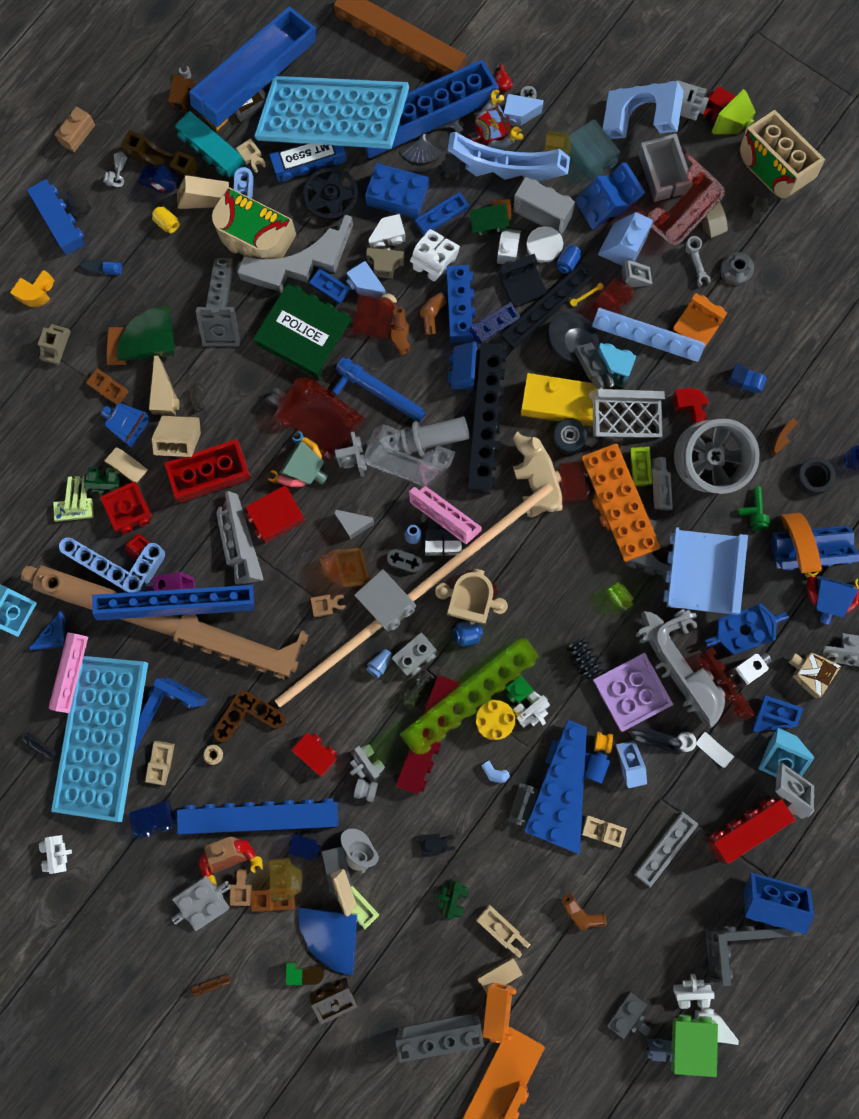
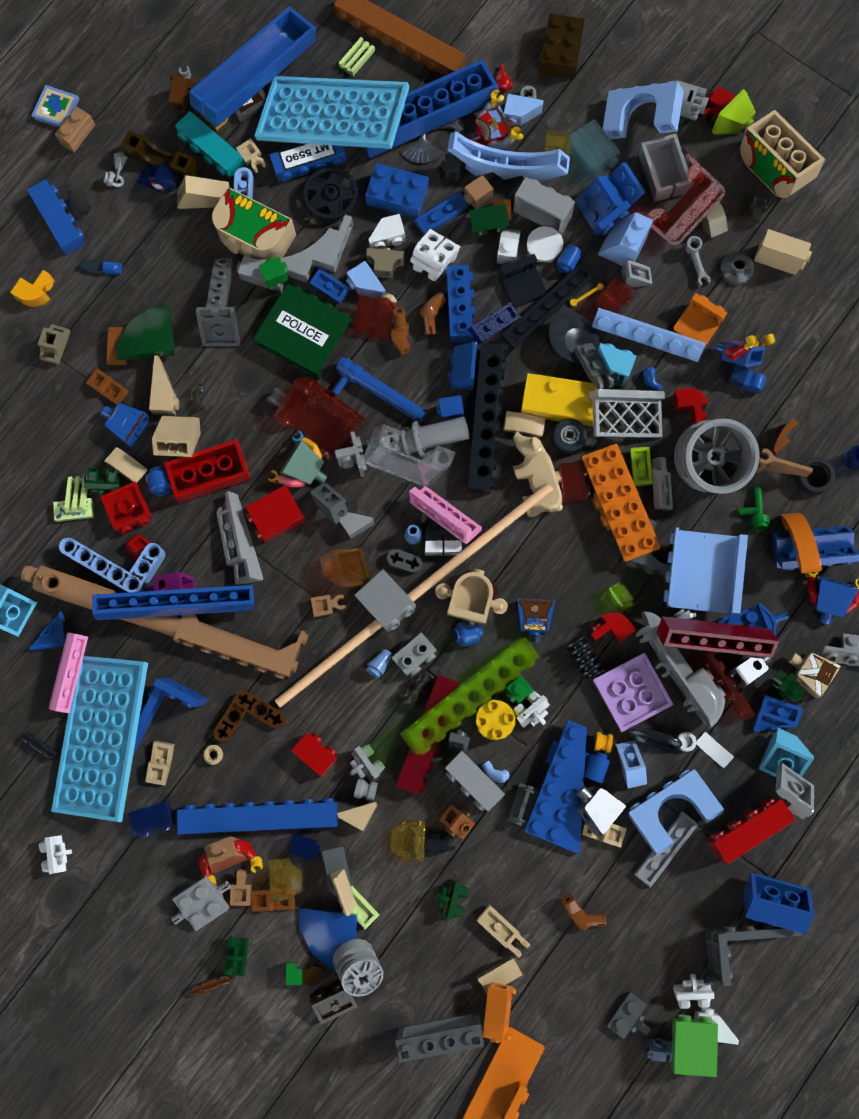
yellow brick [152,206,180,234] -> none
light grey piece [340,829,379,874] -> none
none -> tile [31,85,79,128]
none -> blue head [146,467,172,496]
none -> dark green hips [224,936,249,977]
none -> green brick [259,257,289,288]
none -> dark grey hinge [310,482,348,524]
none -> light grey wheel [333,939,383,997]
none -> tan slope [337,802,378,831]
none -> yellowish green tile [339,37,375,76]
none -> clear yellow slope [391,820,425,862]
none -> blue brick [436,395,464,422]
none -> dark orange brick [439,804,475,839]
none -> light grey piece [445,751,505,811]
none -> dark grey plate [447,730,470,753]
none -> medium nougat brick [464,175,493,209]
none -> tan slope [503,411,546,438]
none -> torso [517,598,555,644]
none -> dark brown brick [540,13,585,79]
none -> torso [576,786,626,835]
none -> red brick [589,613,636,644]
none -> blue plate [593,200,631,238]
none -> light blue arch [629,769,724,857]
none -> blue arm [643,367,664,391]
none -> dark red brick [656,616,779,658]
none -> torso [716,333,775,367]
none -> tan brick [754,229,812,275]
none -> medium nougat flag [755,449,813,477]
none -> dark green hips [772,670,803,702]

